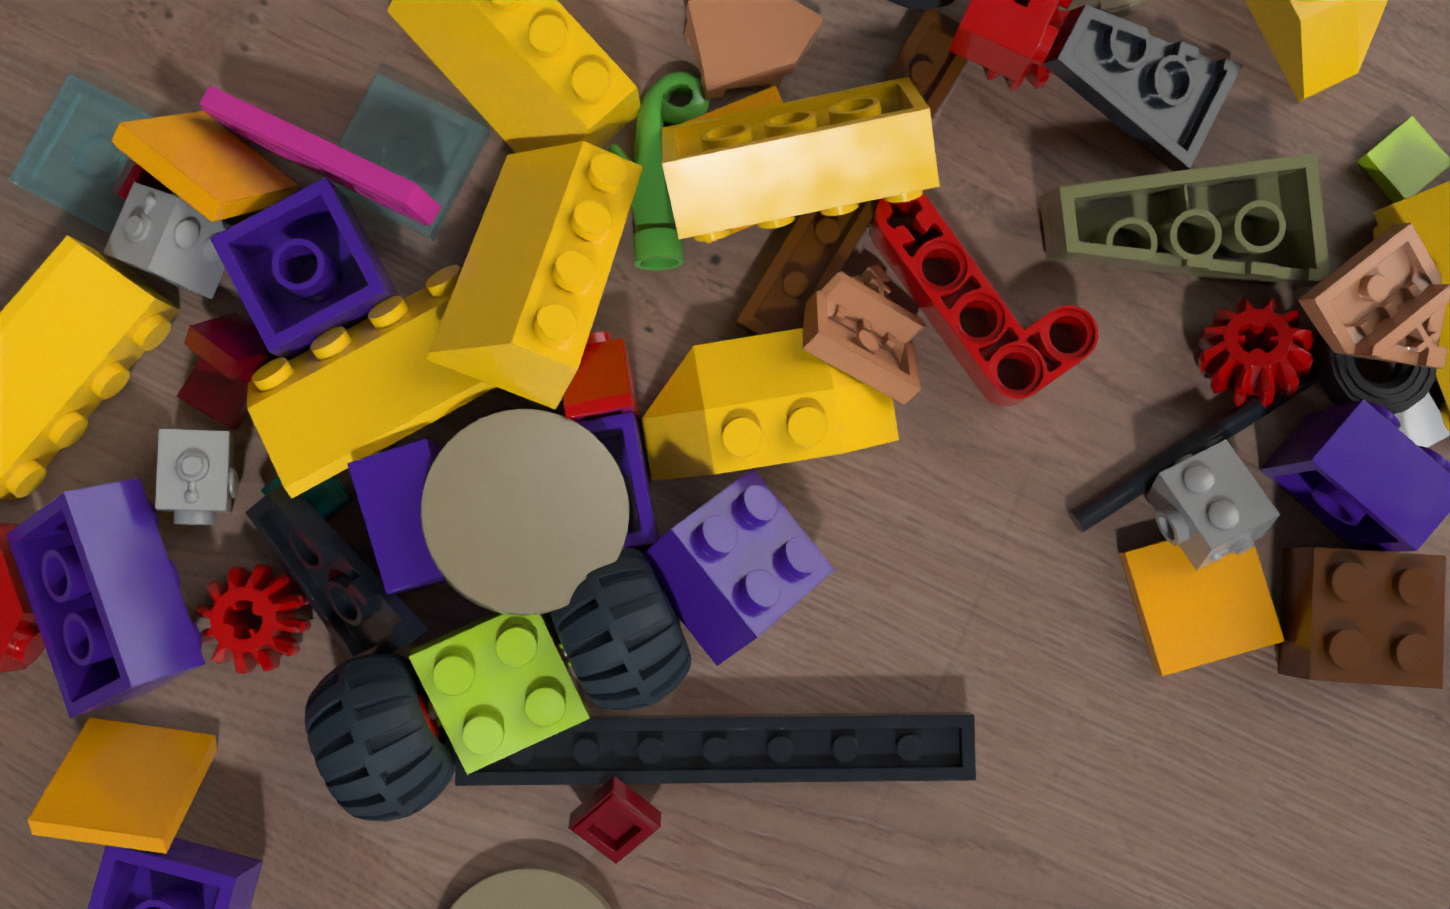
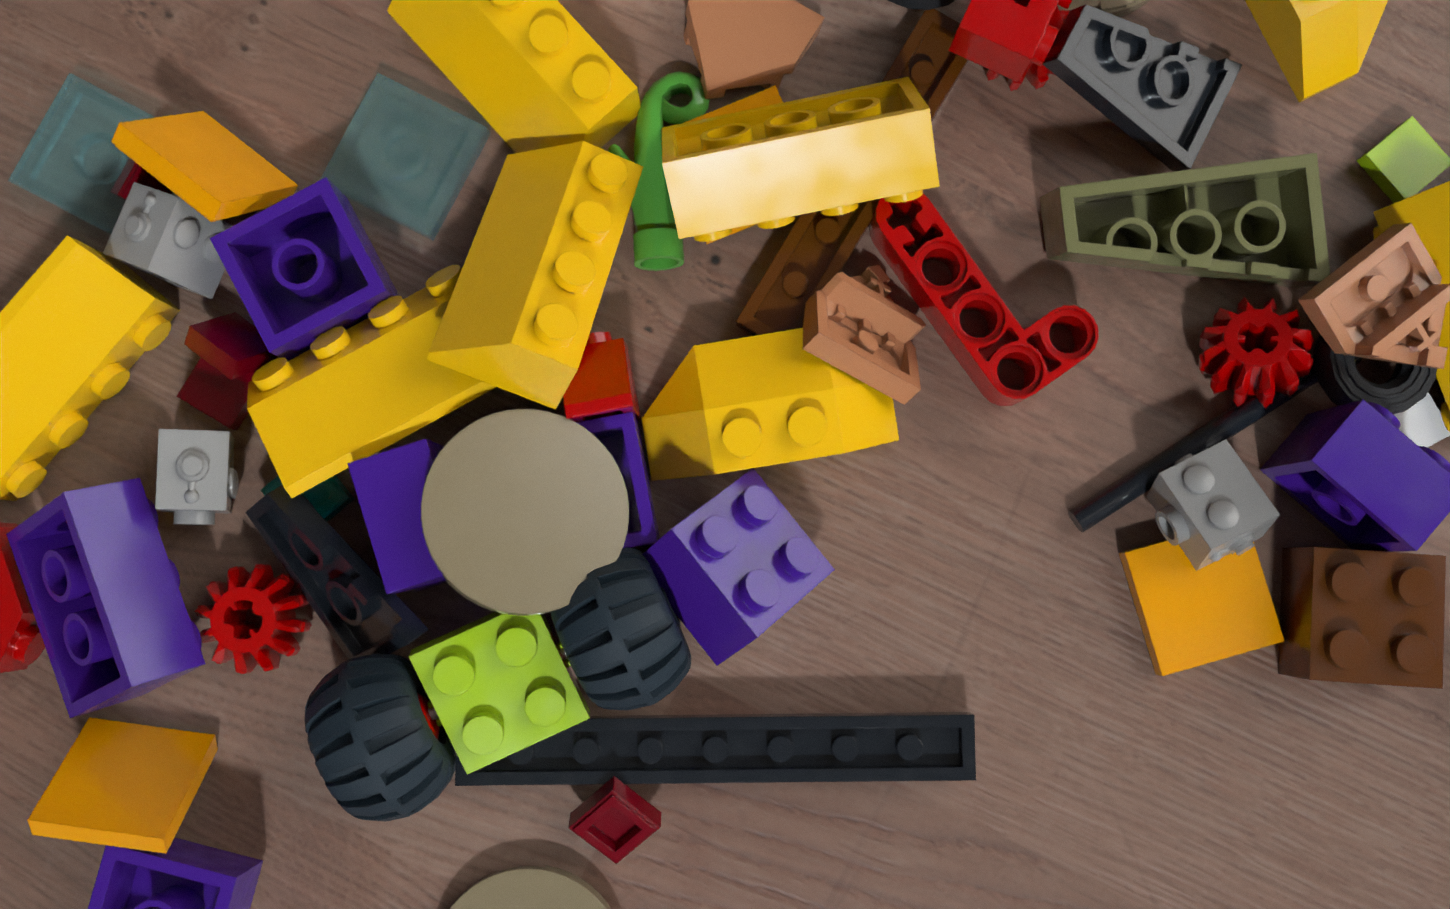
dark pink tile [199,85,442,227] -> none

